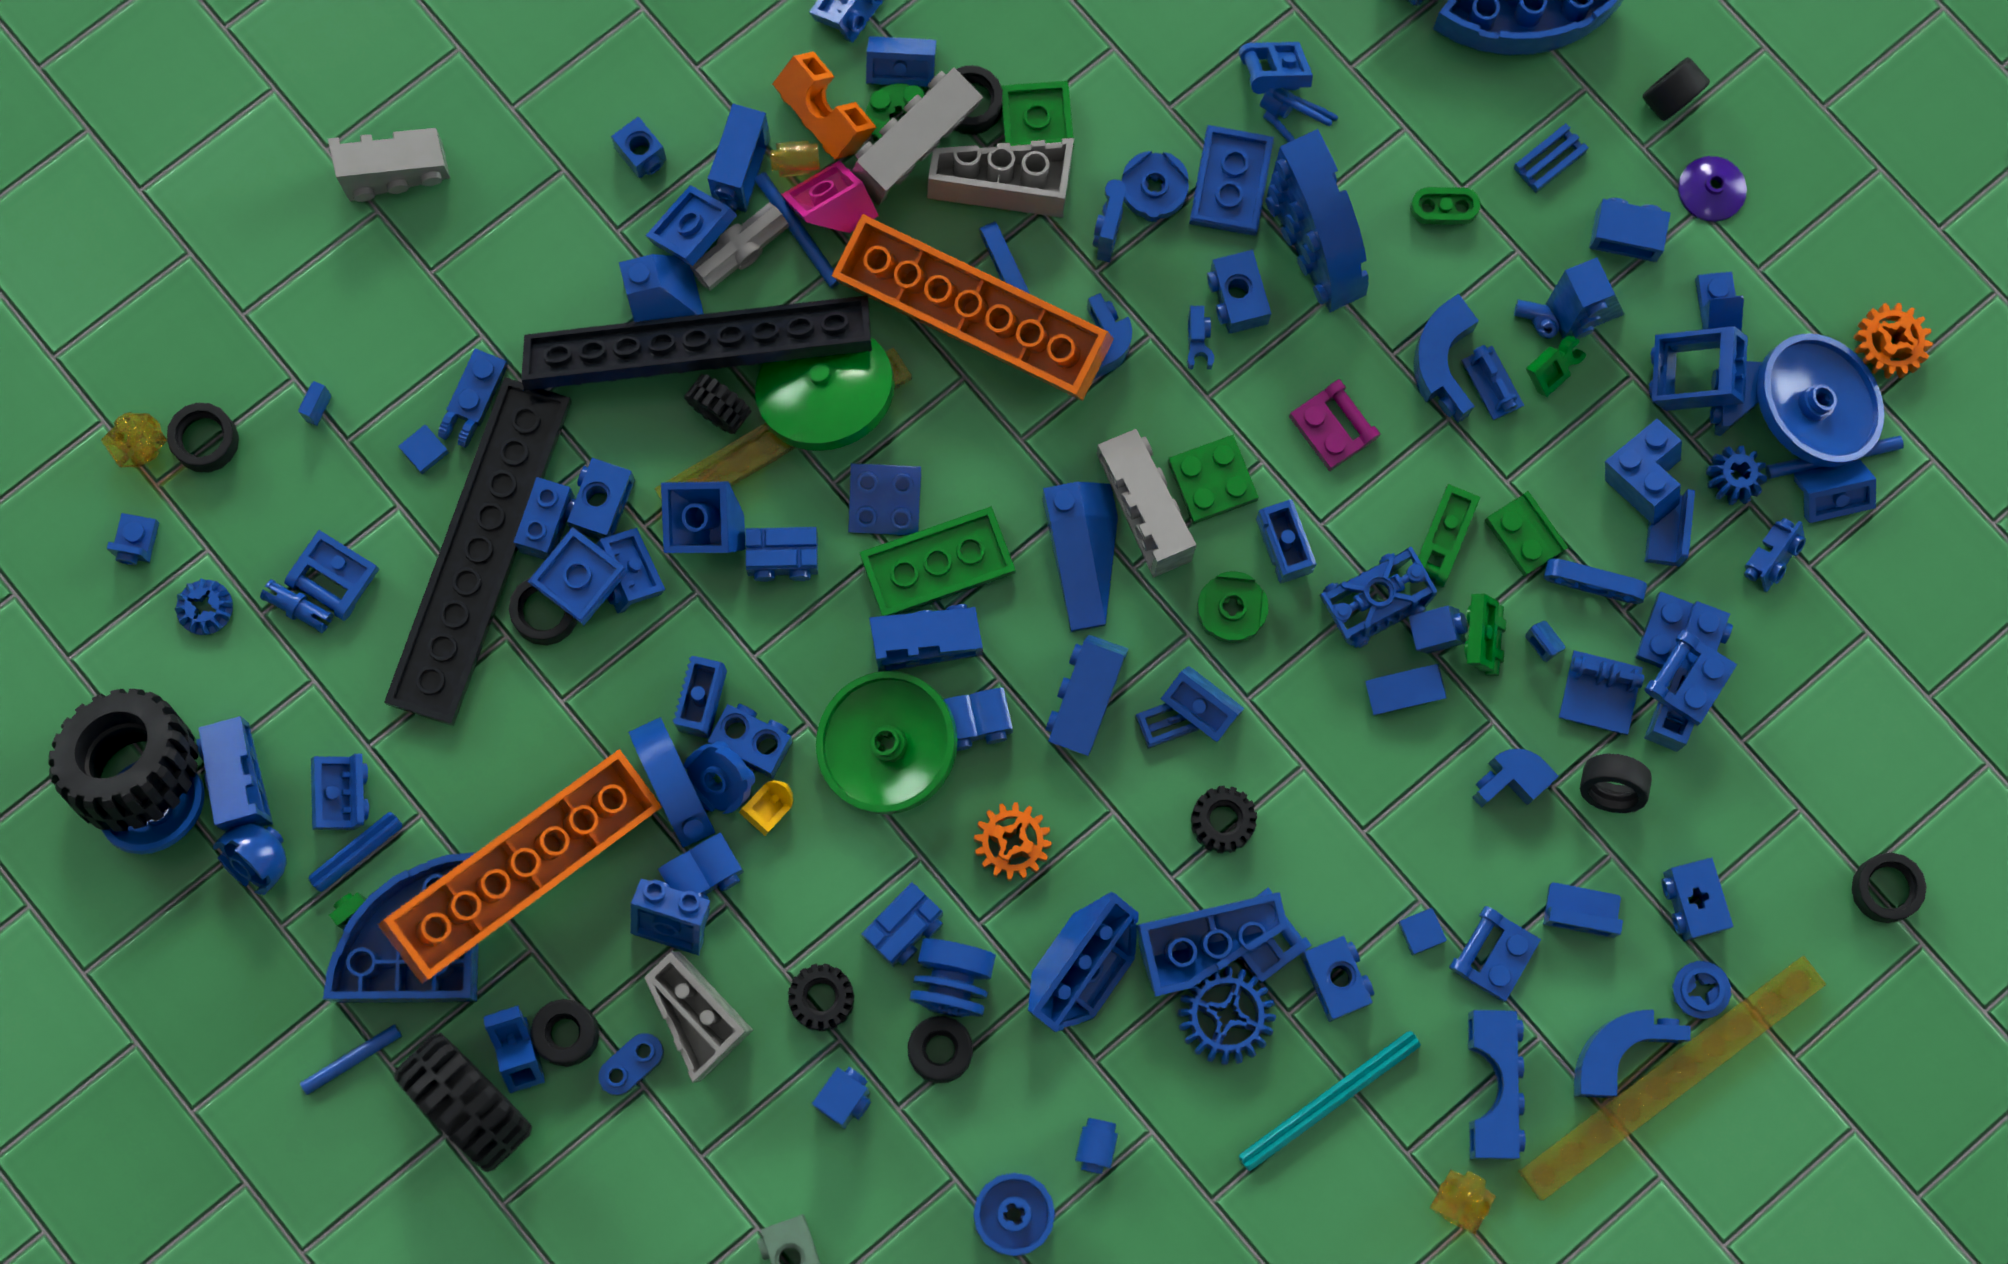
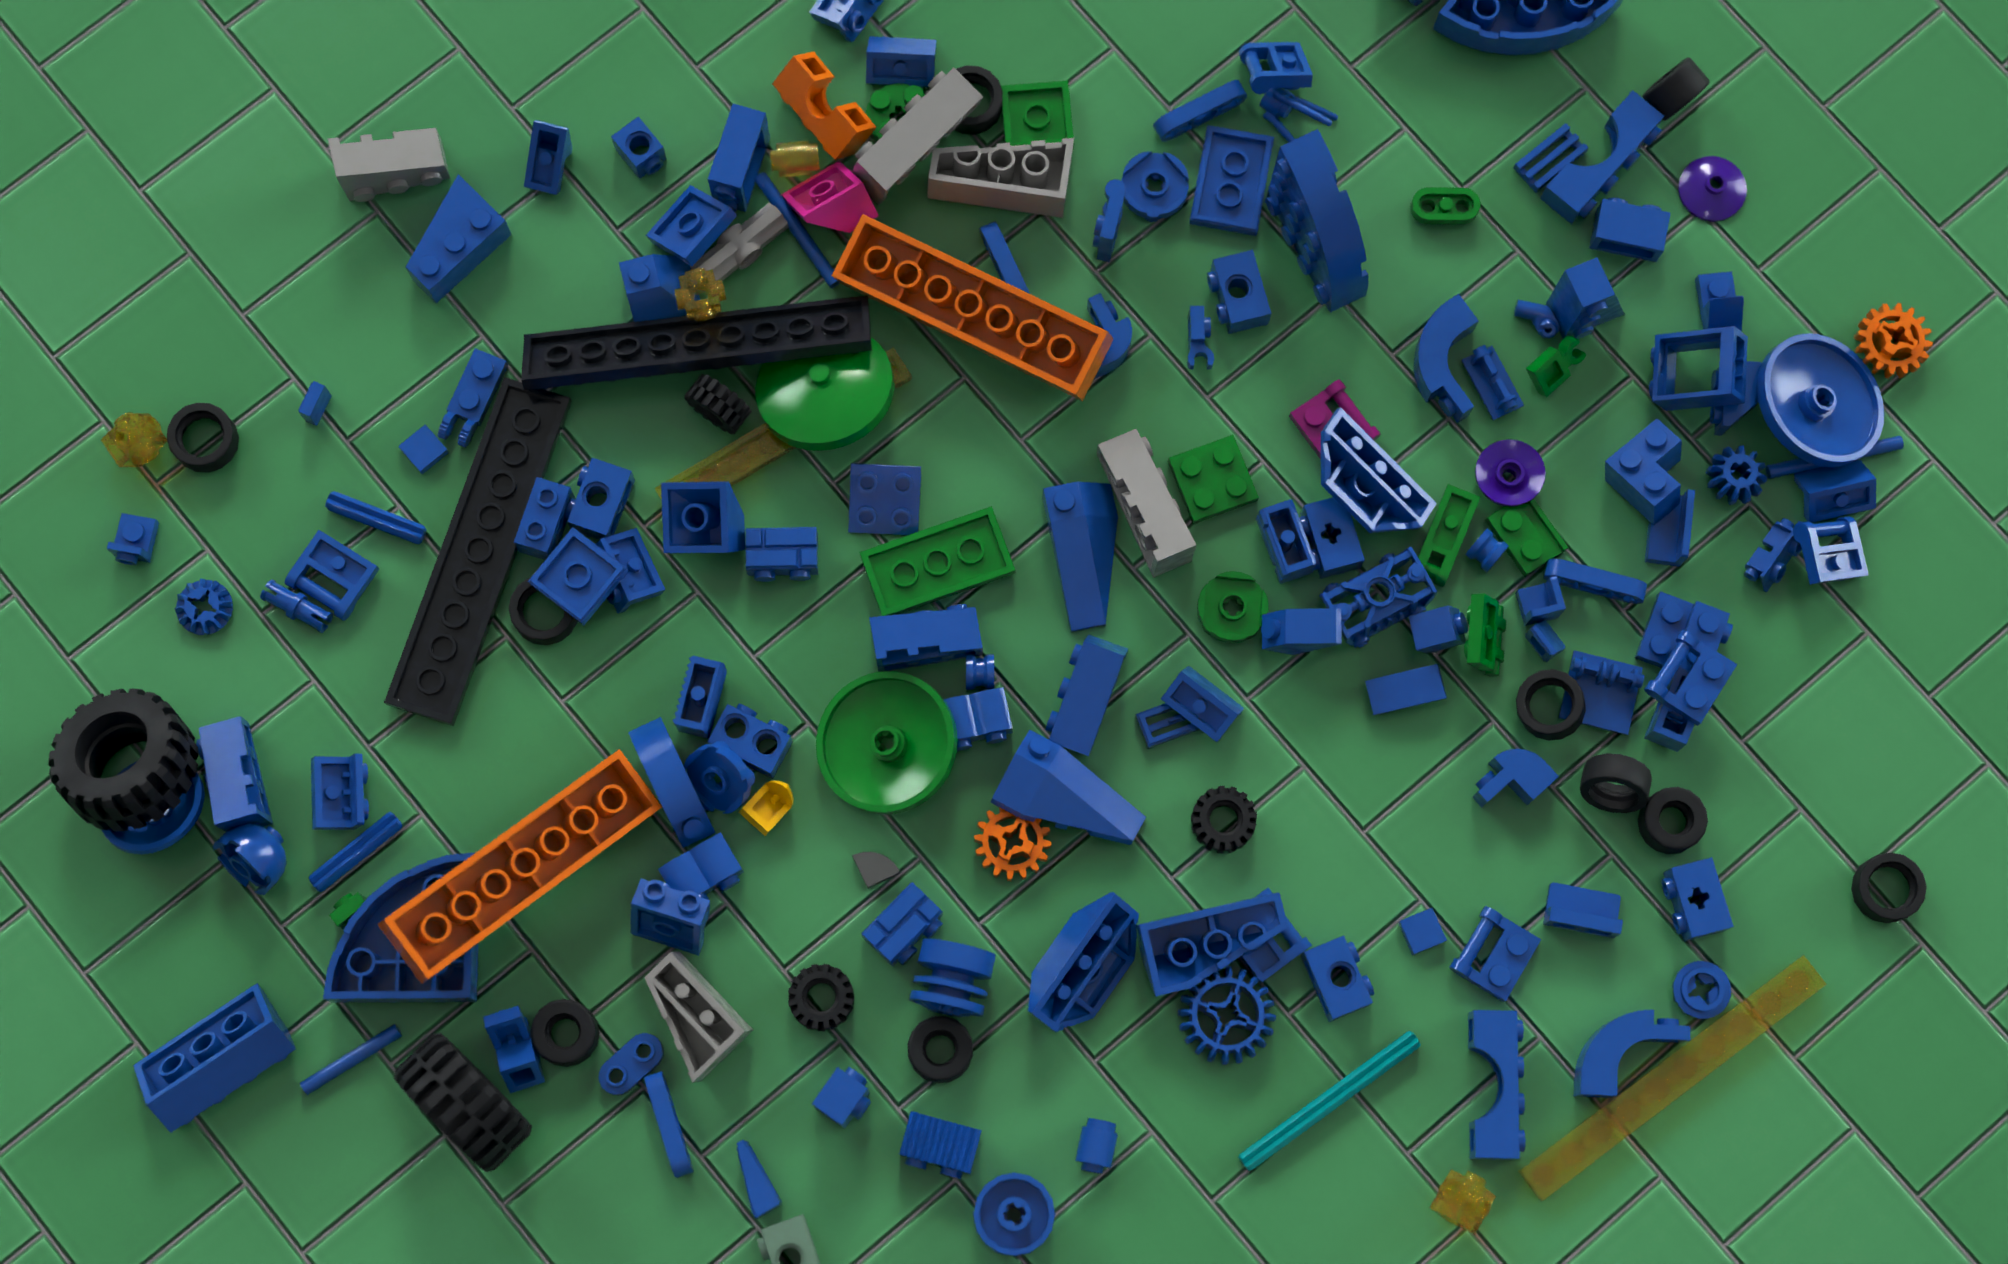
none -> blue slope [133,983,296,1133]
none -> blue axle [325,491,427,544]
none -> blue wedge [406,174,512,303]
none -> blue slope [524,120,572,195]
none -> blue beam [644,1071,694,1178]
none -> clear yellow brick [674,268,726,321]
none -> blue slope [737,1140,782,1219]
none -> dark grey tile [852,852,900,889]
none -> blue brick [899,1111,982,1179]
none -> blue wheel [966,654,994,690]
none -> blue wedge [990,730,1146,845]
none -> blue beam [1153,80,1248,142]
none -> blue slope [1261,608,1342,655]
none -> blue brick [1299,497,1365,579]
none -> blue wedge [1321,407,1437,533]
none -> blue wheel [1465,528,1509,573]
none -> dark purple dish [1475,439,1546,507]
none -> blue panel [1515,576,1566,626]
none -> black tyre [1516,669,1586,741]
none -> blue arch [1540,90,1664,224]
none -> black tyre [1638,787,1708,854]
none -> blue plate [1793,516,1869,585]

